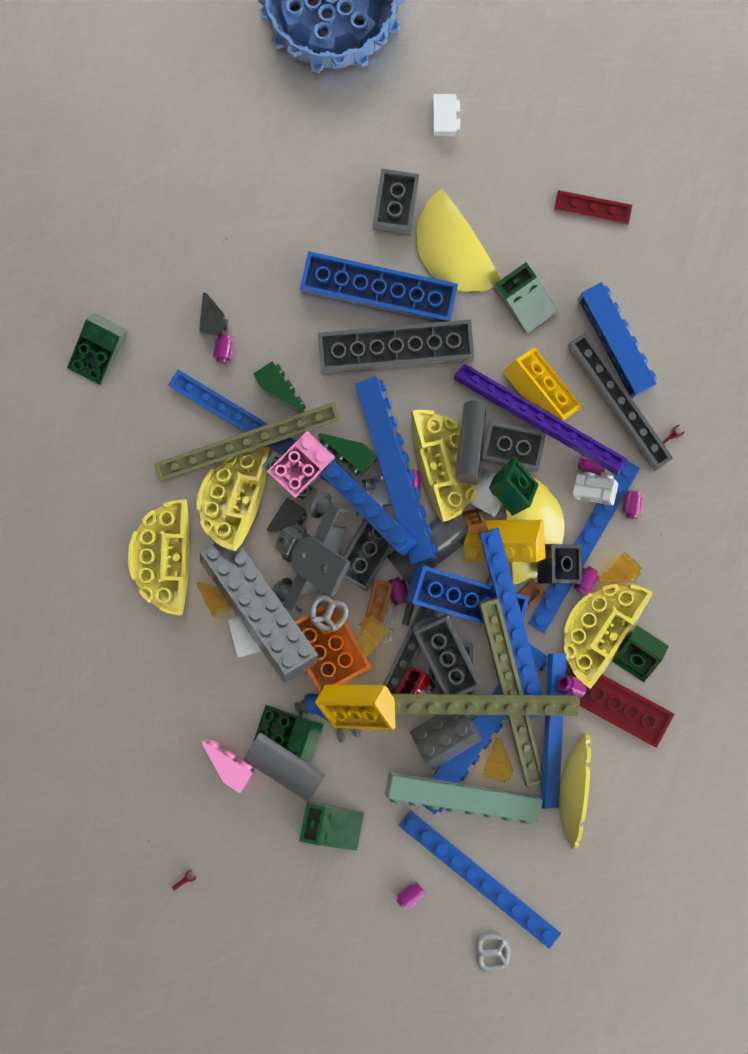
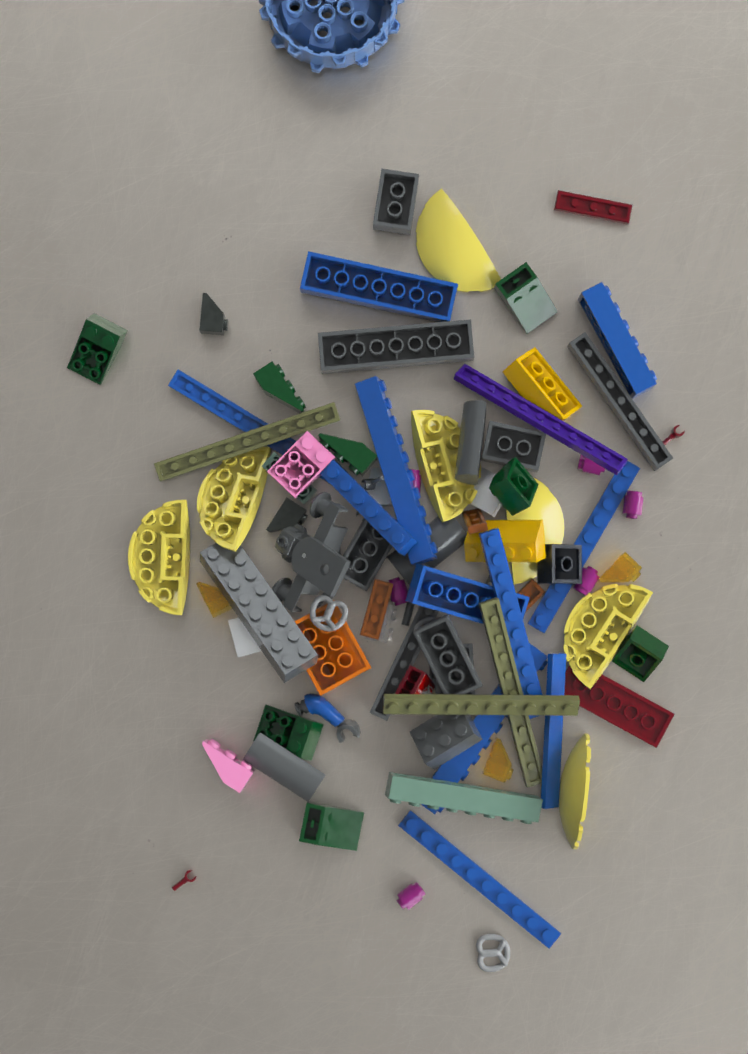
magenta brick [213,334,234,364] -> none
yellow slope [315,684,395,730] -> none
clear yellow slope [358,615,389,660] -> none
white brick [433,94,460,137] -> none
magenta brick [558,675,587,698] -> none
white brick [573,472,618,505] -> none

